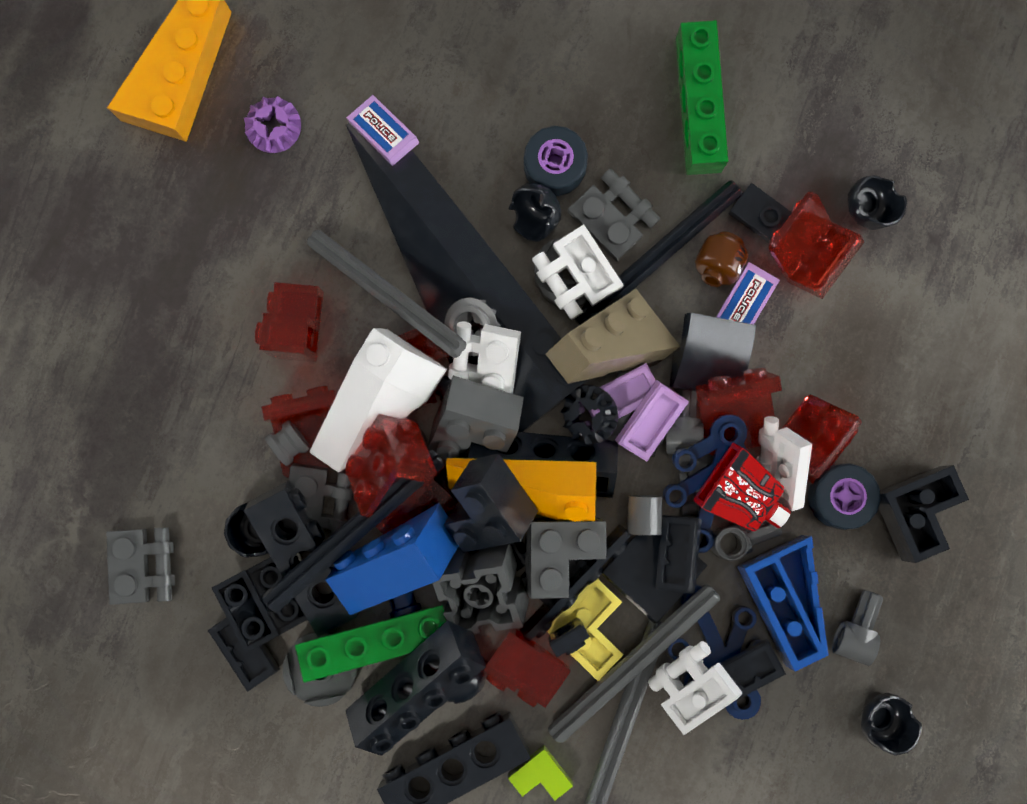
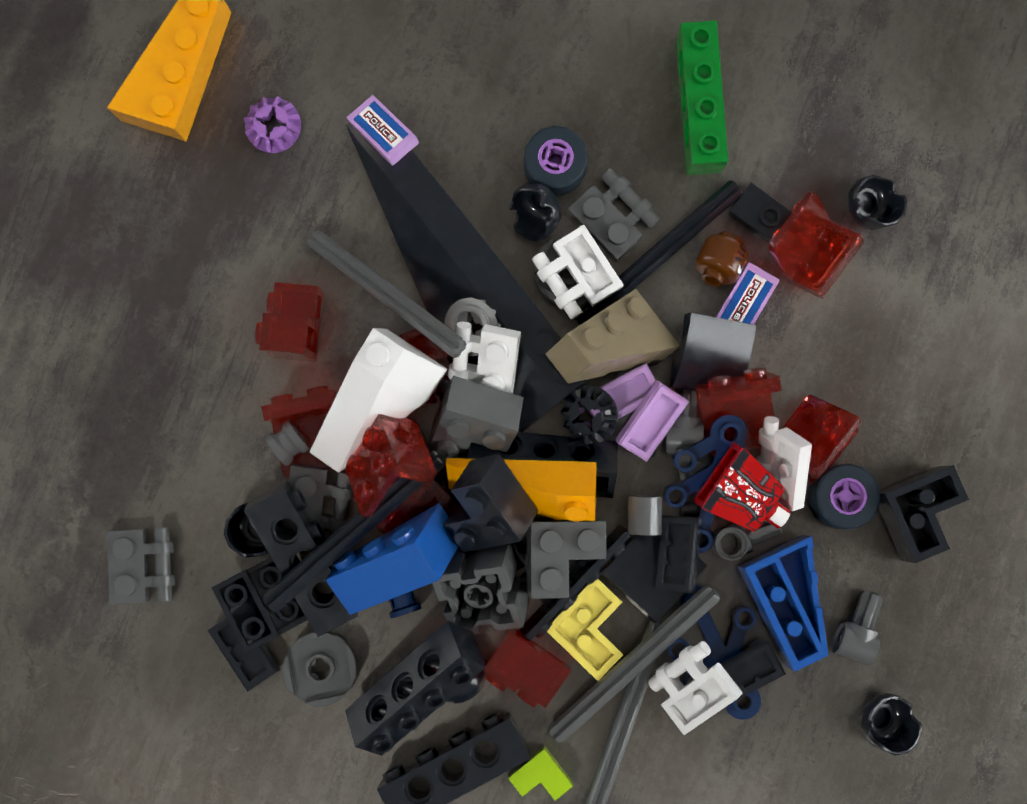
green brick [294,605,446,683] -> none
black plate [548,618,590,657] -> none

